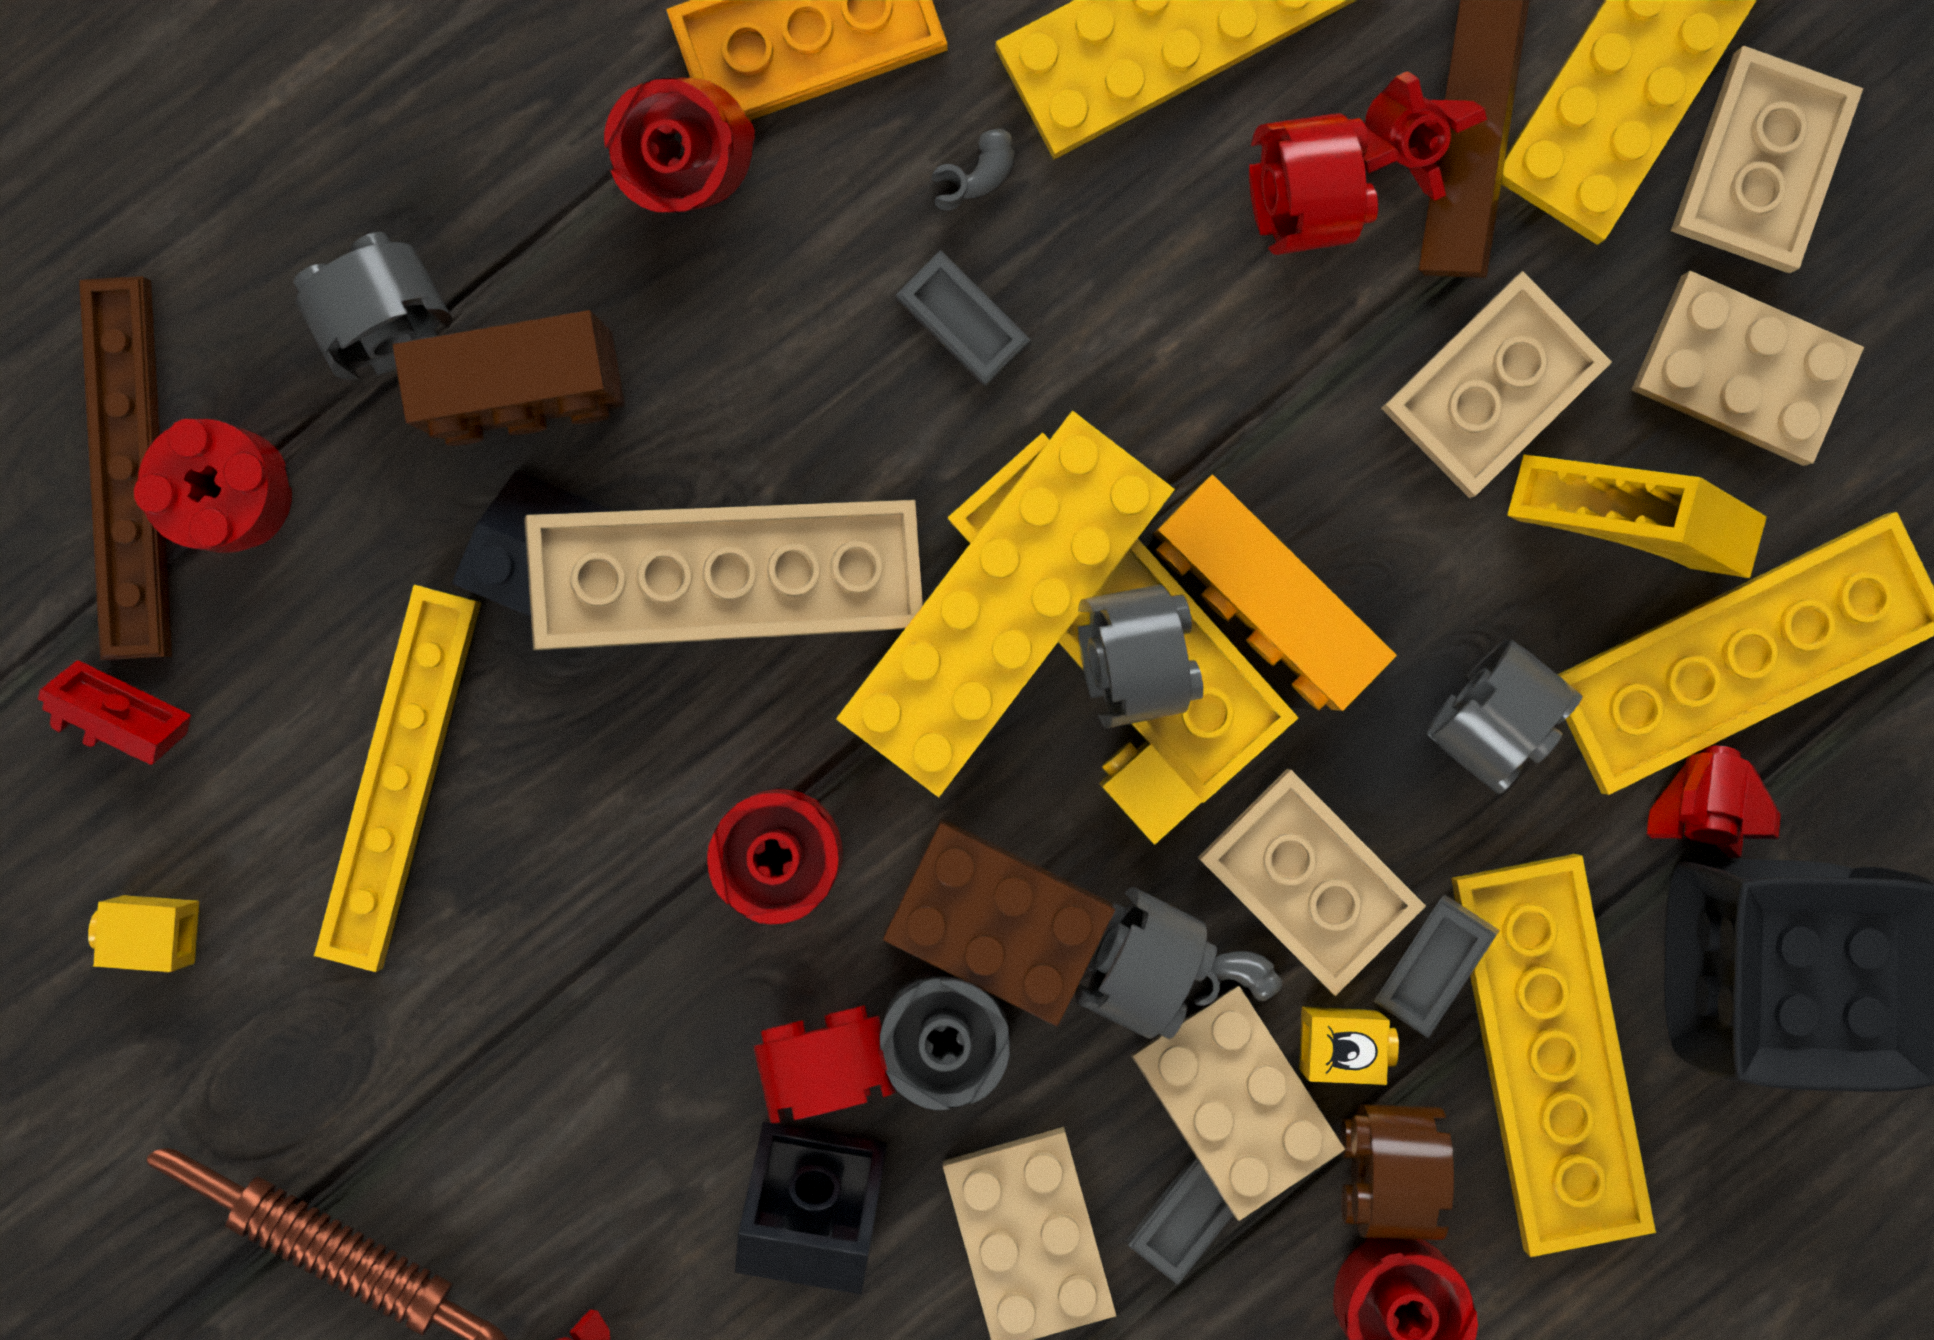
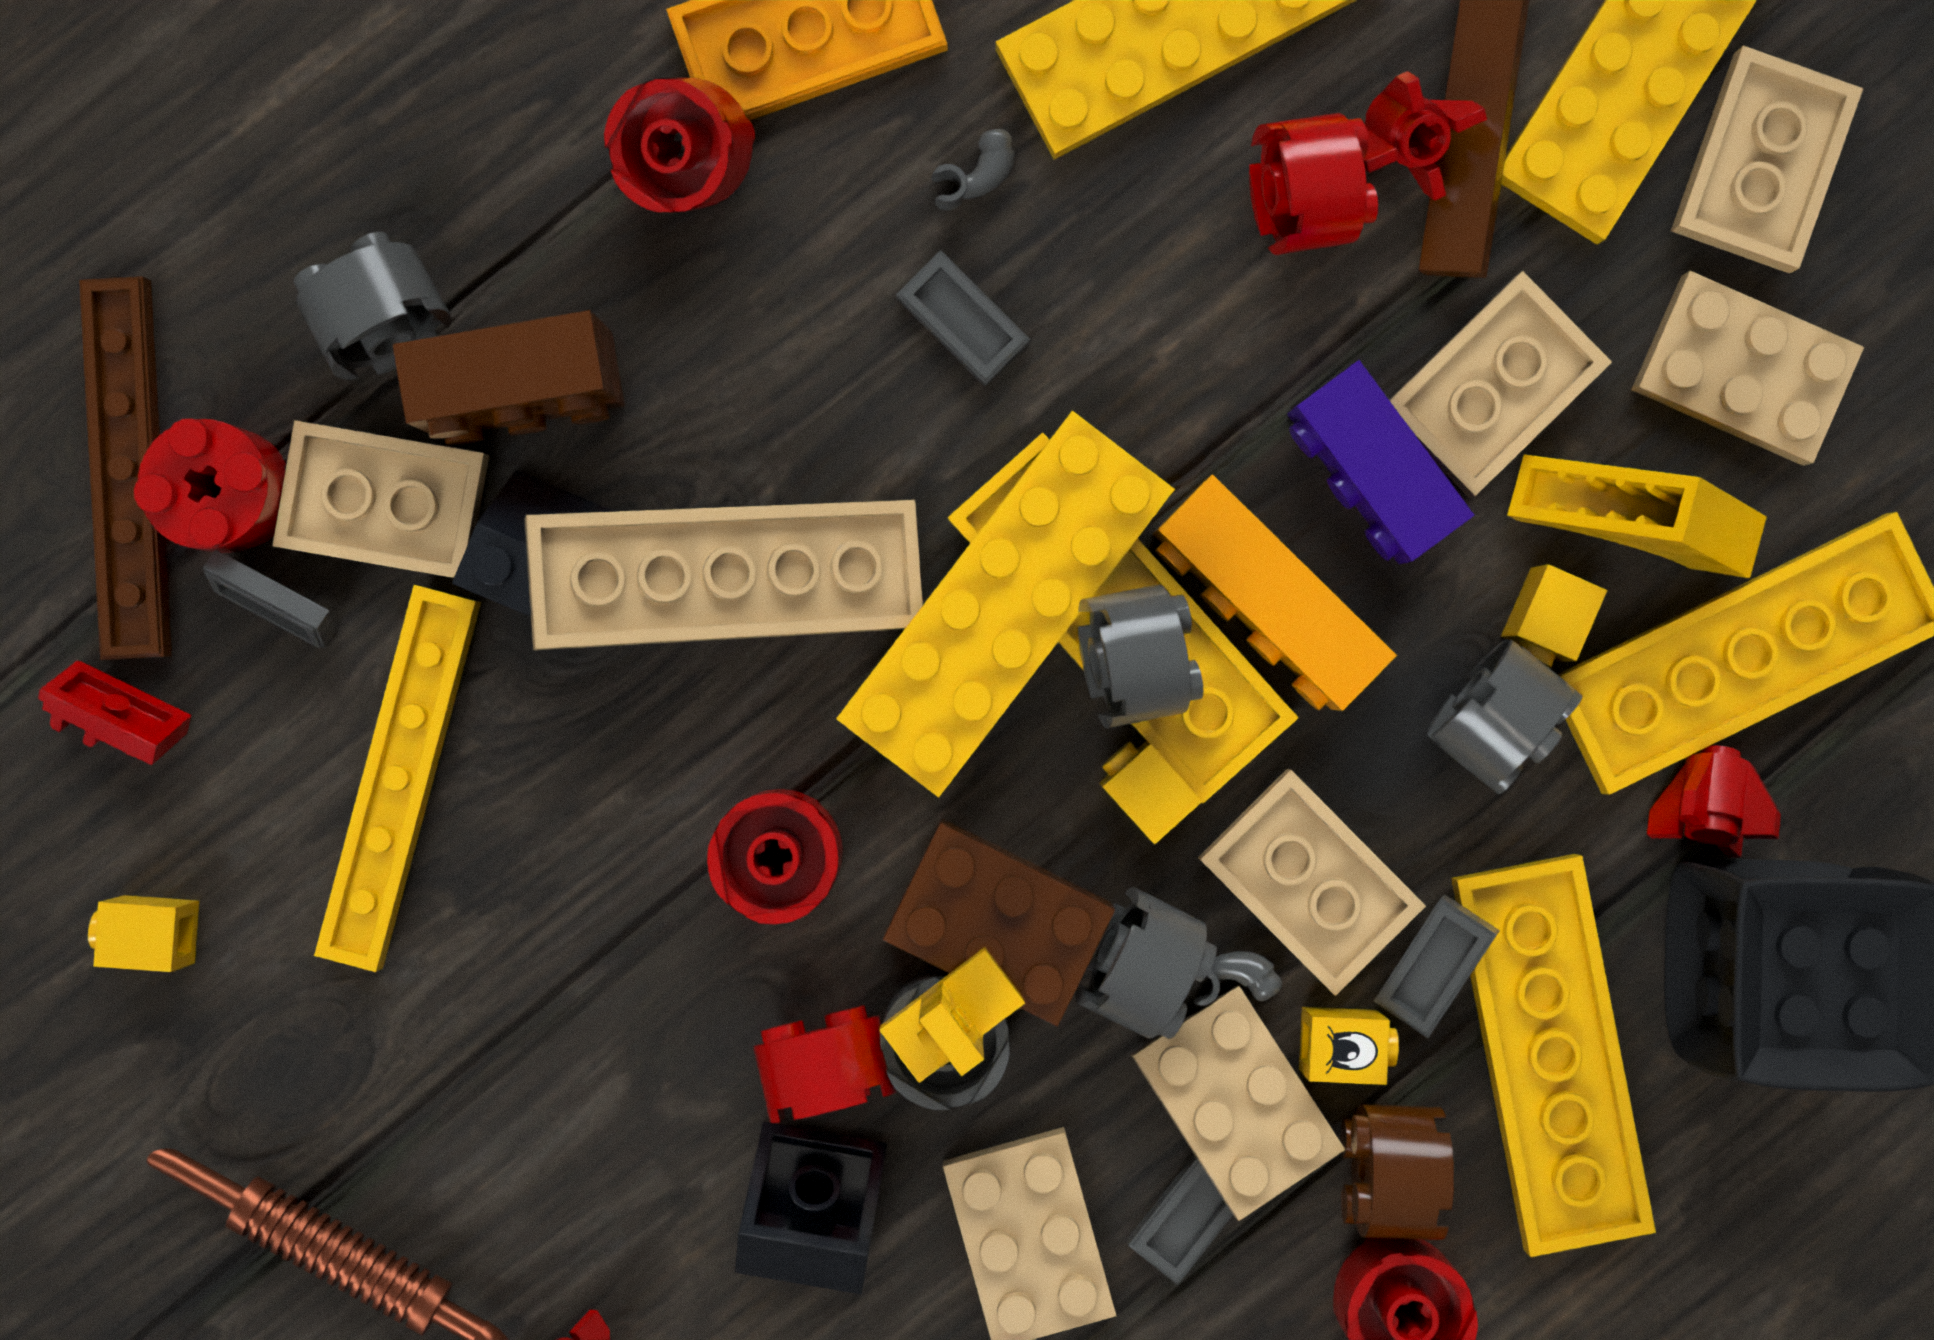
none -> dark grey tile [203,550,337,649]
none -> tan plate [272,420,489,578]
none -> yellow bracket [879,947,1025,1083]
none -> dark purple brick [1287,360,1474,565]
none -> yellow brick [1501,564,1607,668]

